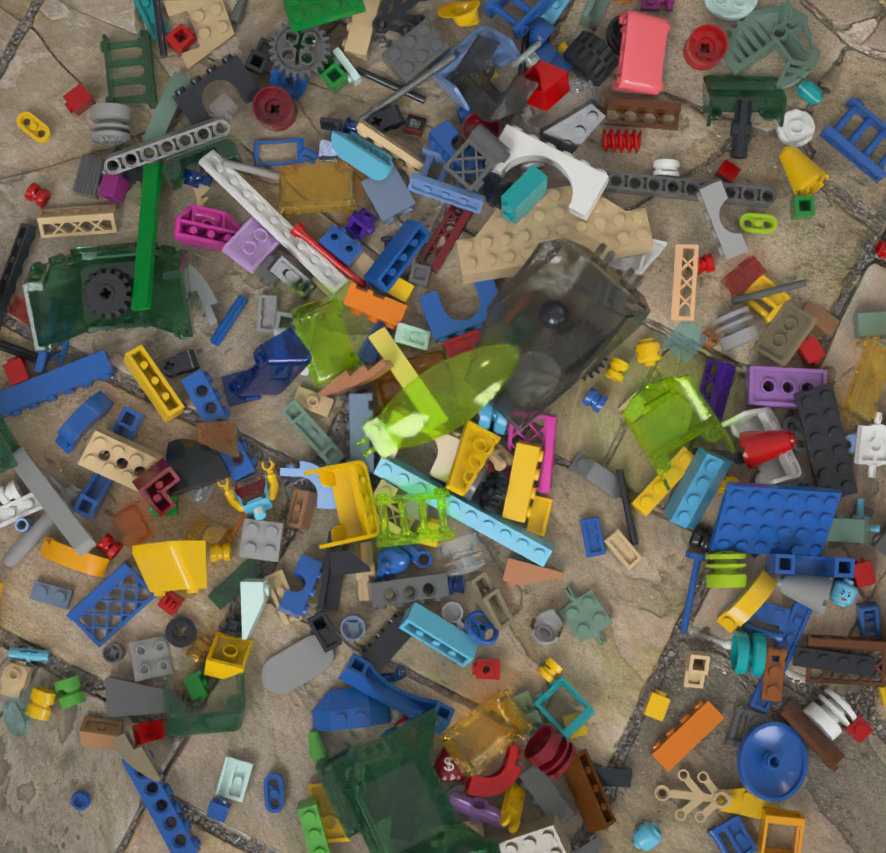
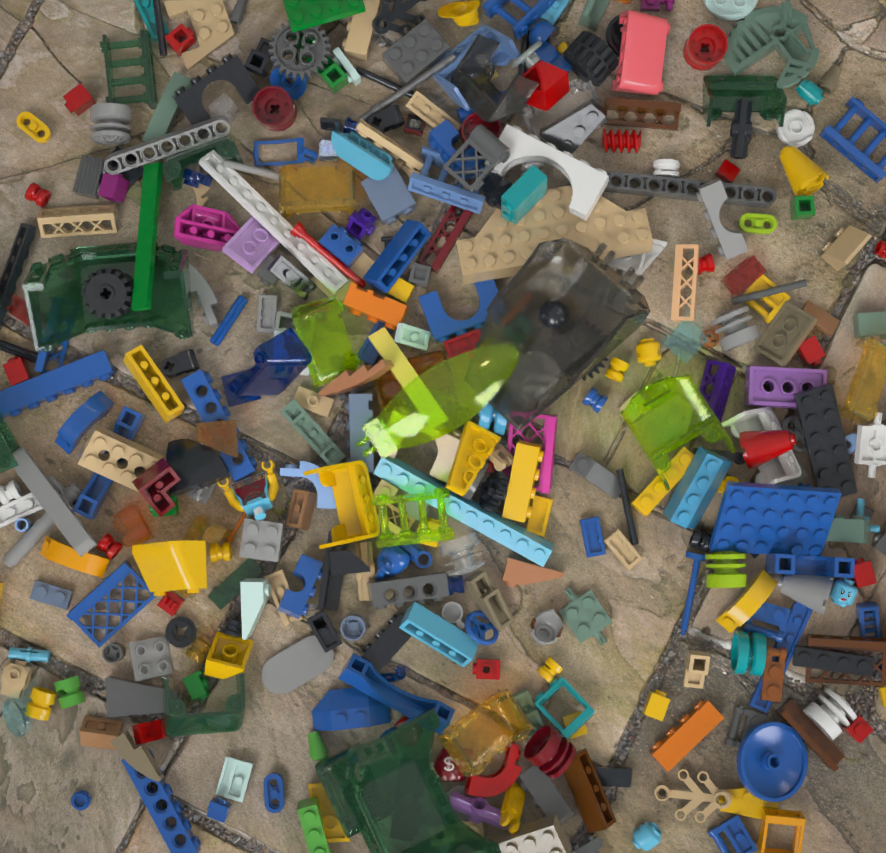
none -> tan plate [405,91,462,131]
none -> tan slope [820,225,872,271]

